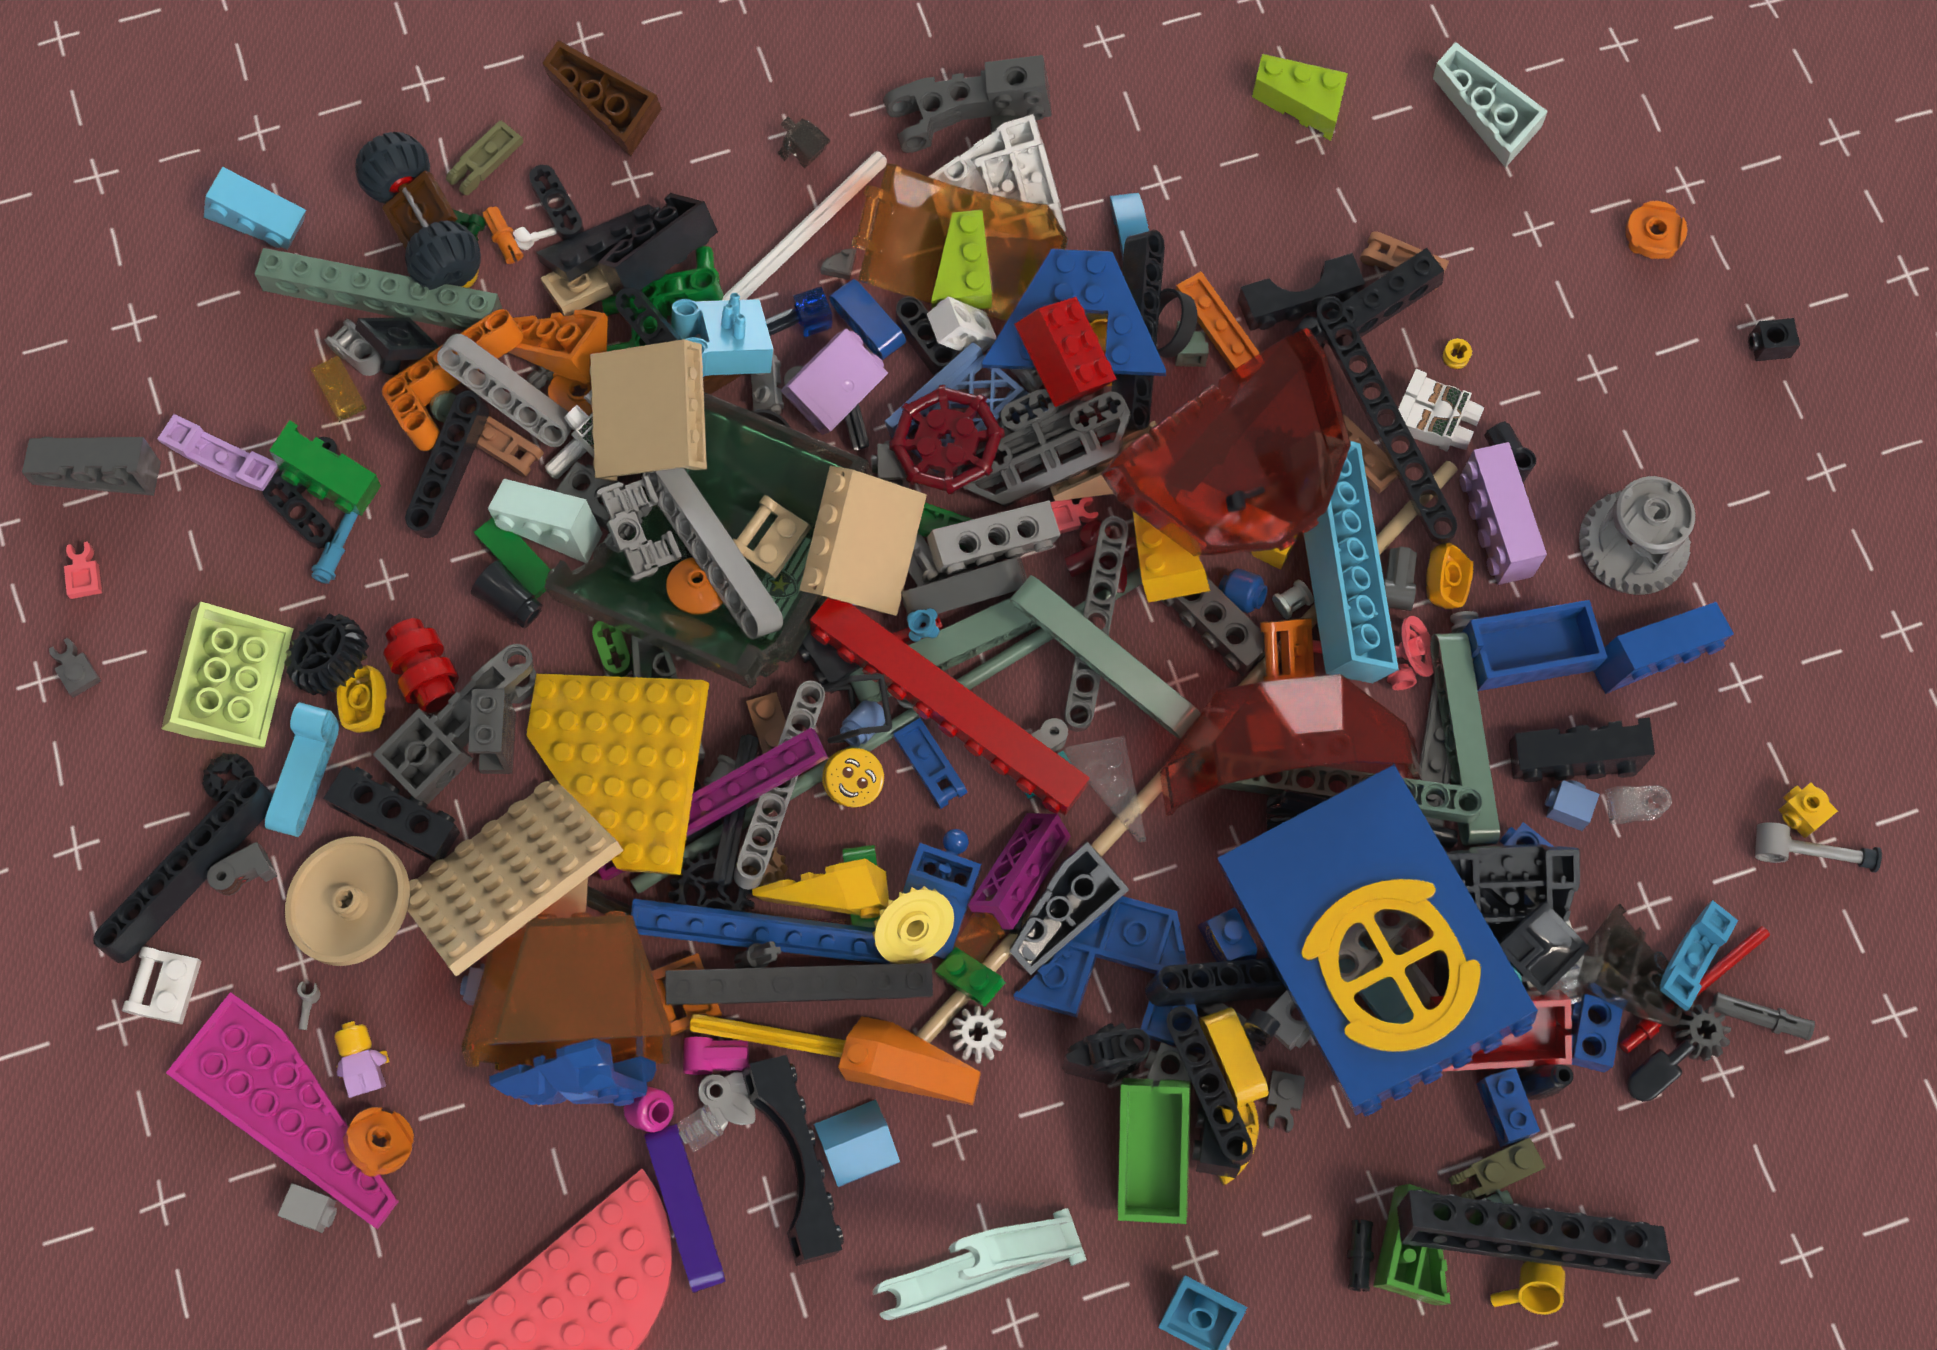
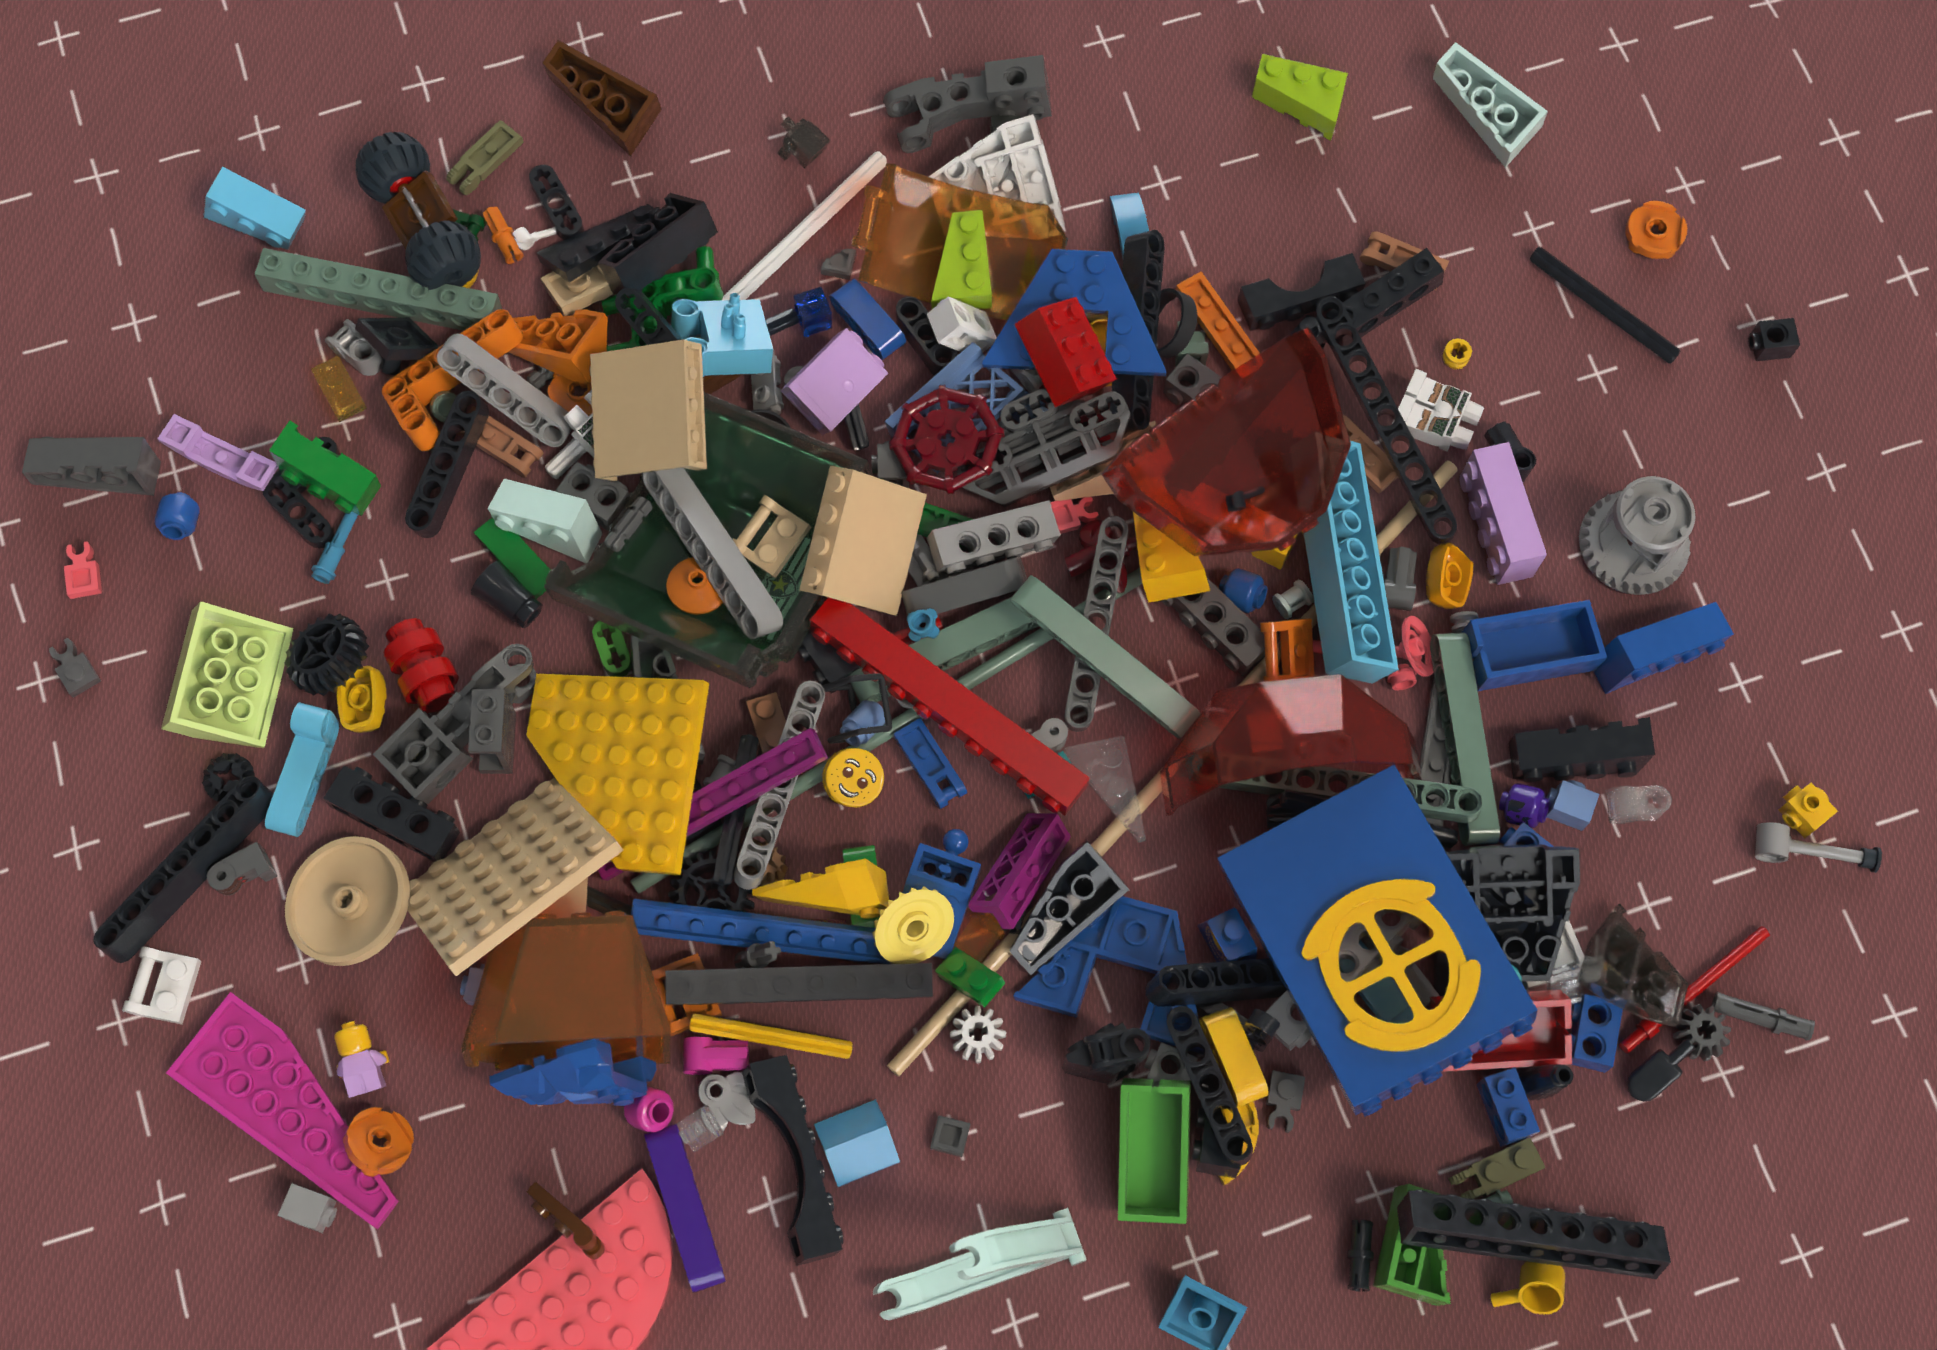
light grey hand [297,981,320,1030] -> none
light grey piece [595,475,682,582] -> none
orange wedge [838,1016,981,1105] -> none
black plate [1499,901,1590,995] -> none
dark azure slope [1660,900,1738,1011] -> none
none -> blue head [155,492,200,540]
none -> reddish brown plate [526,1181,605,1259]
none -> dark grey tile [930,1115,971,1157]
none -> dark grey brick [1163,354,1236,425]
none -> dark purple head [1499,783,1550,829]
none -> black axle [1530,247,1681,363]

